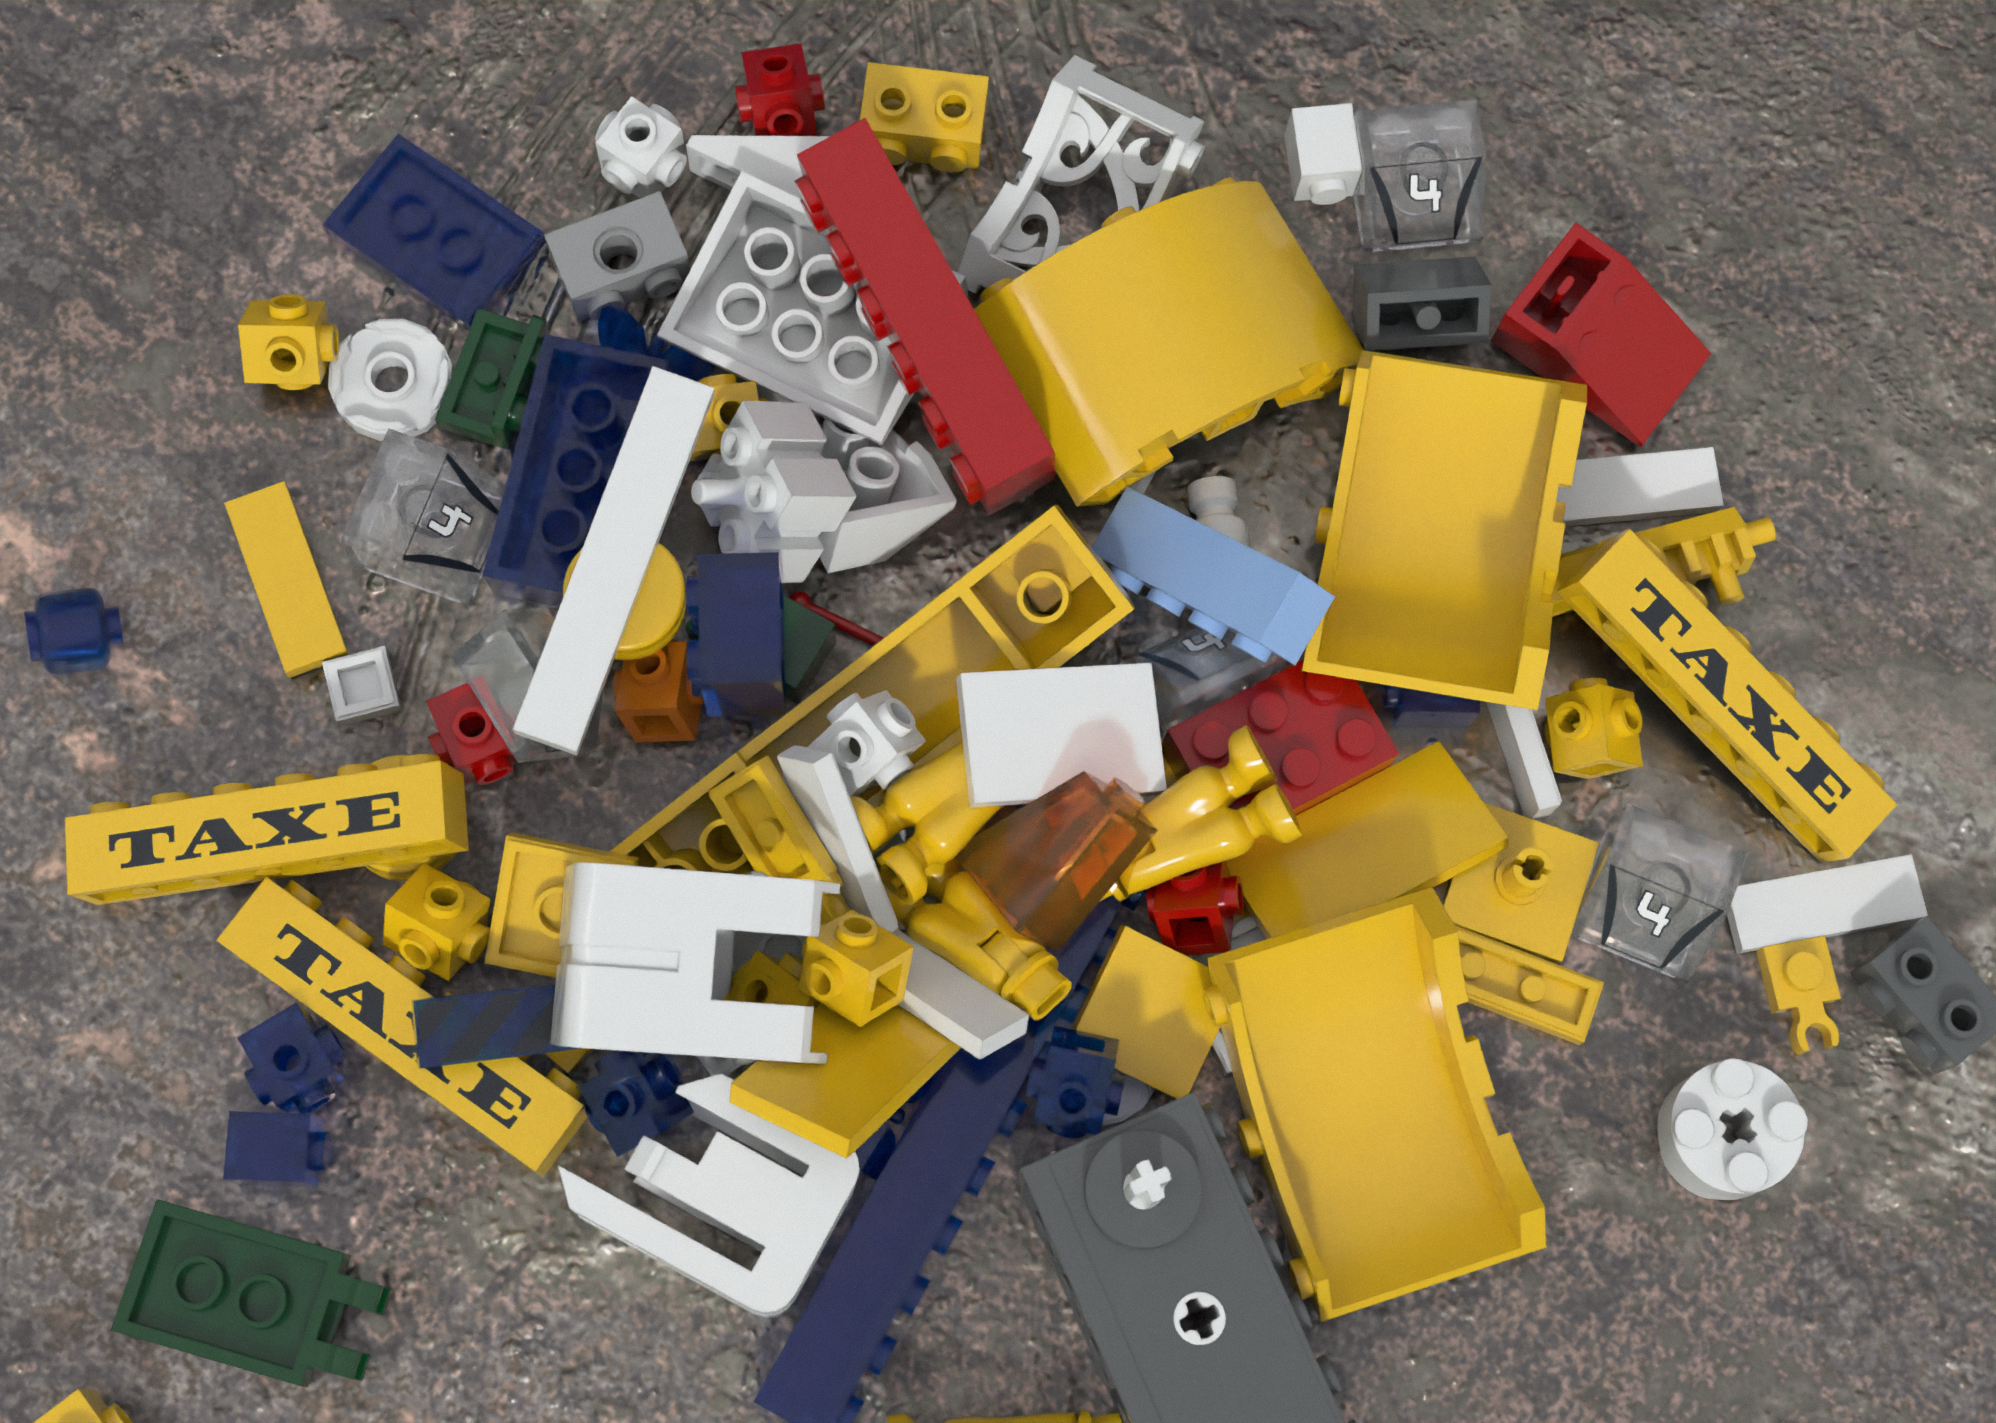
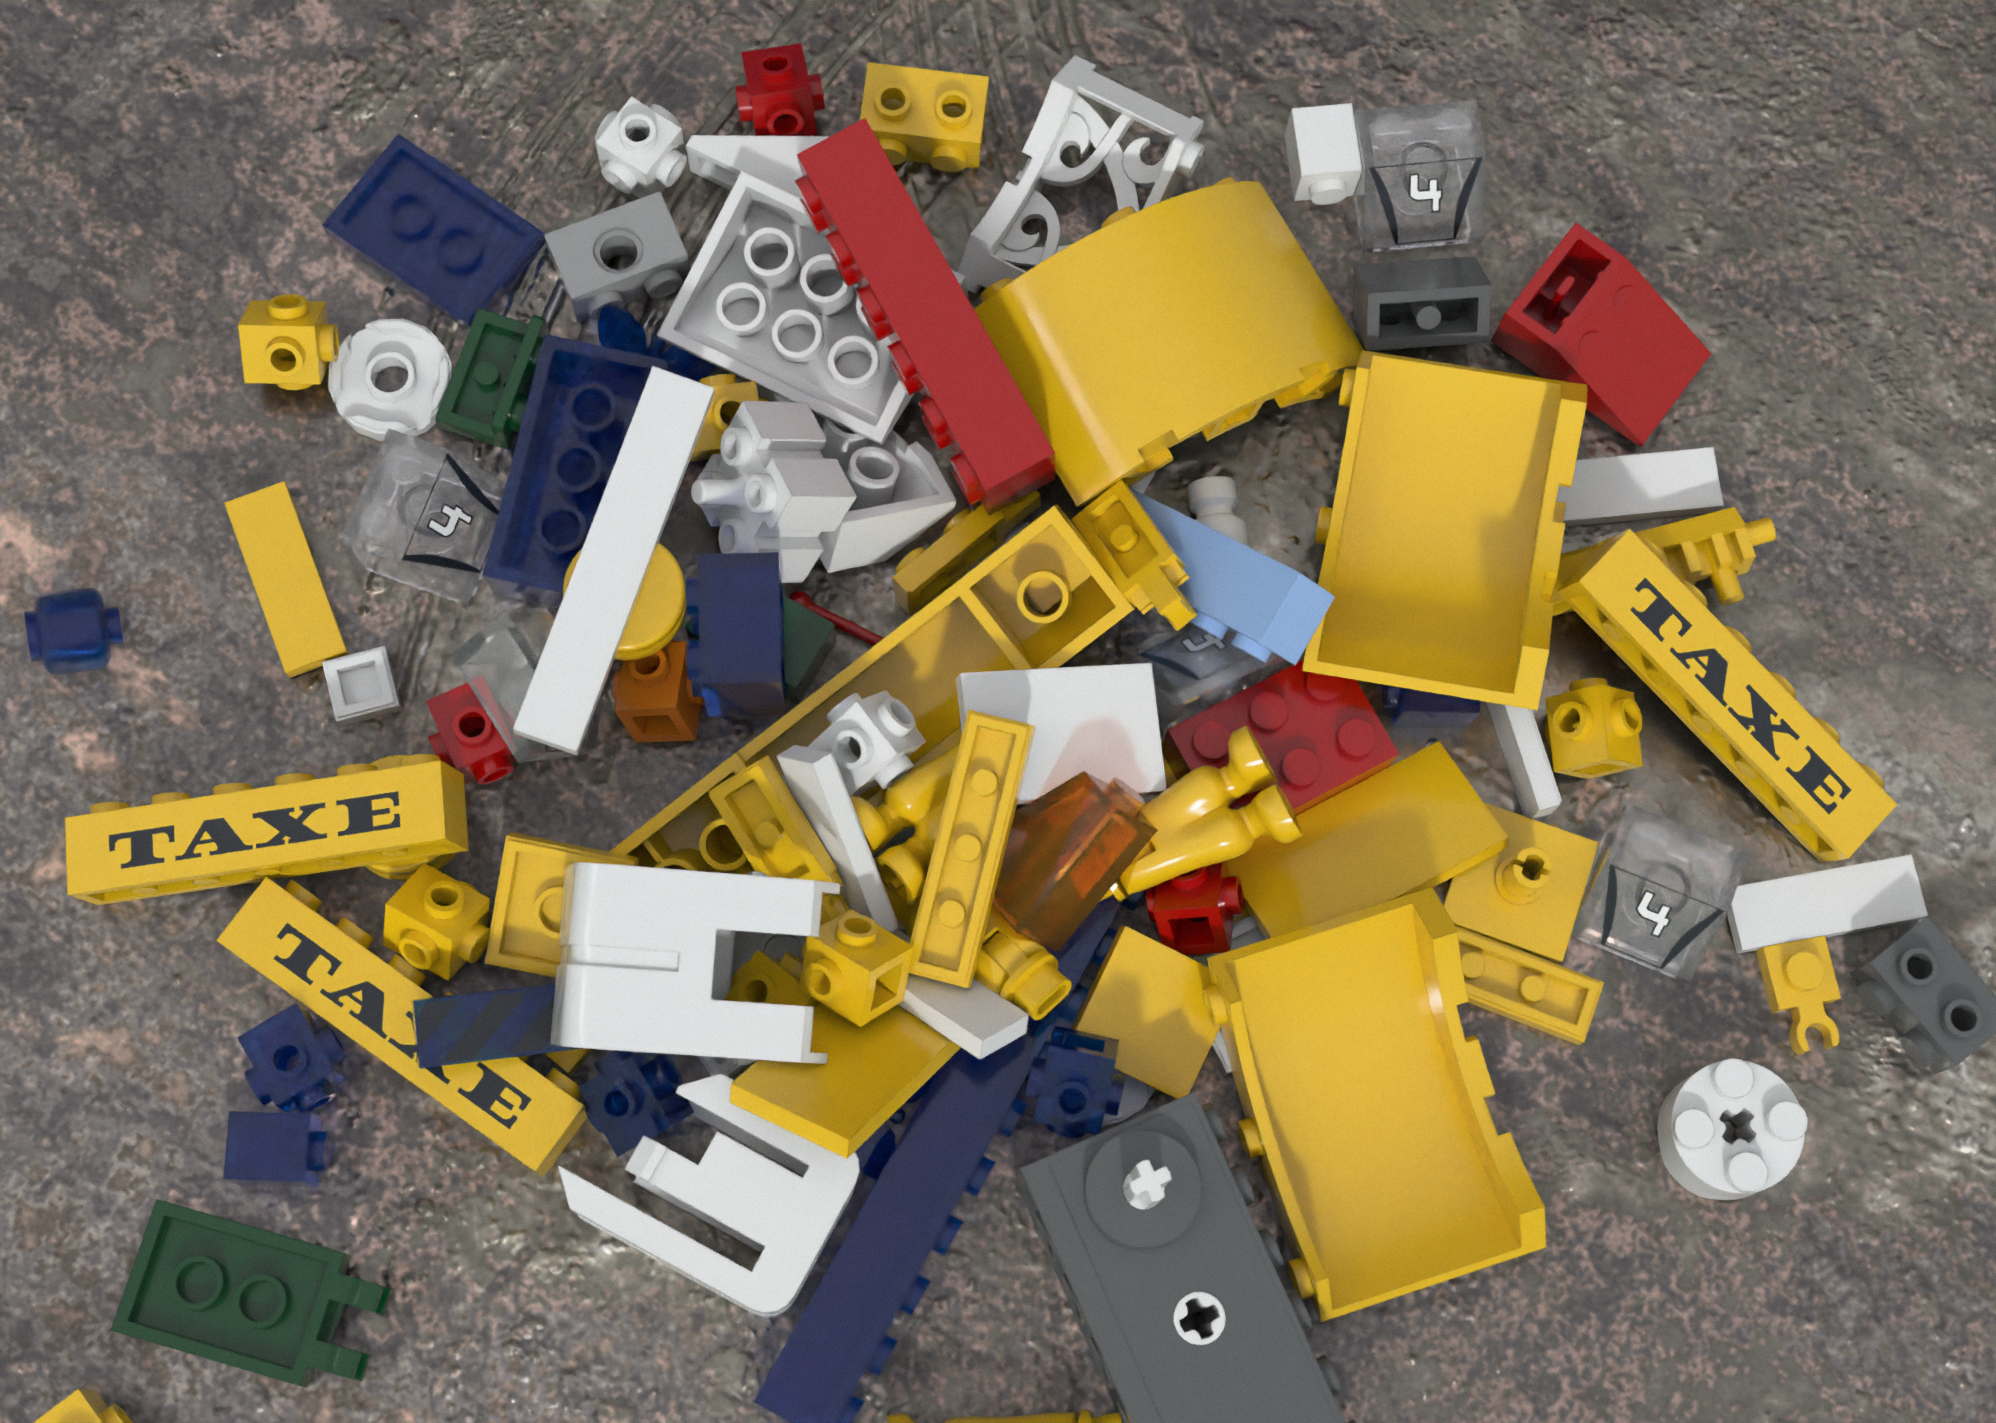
none -> yellow hinge [892,490,1041,616]
none -> yellow tile [909,709,1036,988]
none -> yellow hinge [1071,479,1197,631]

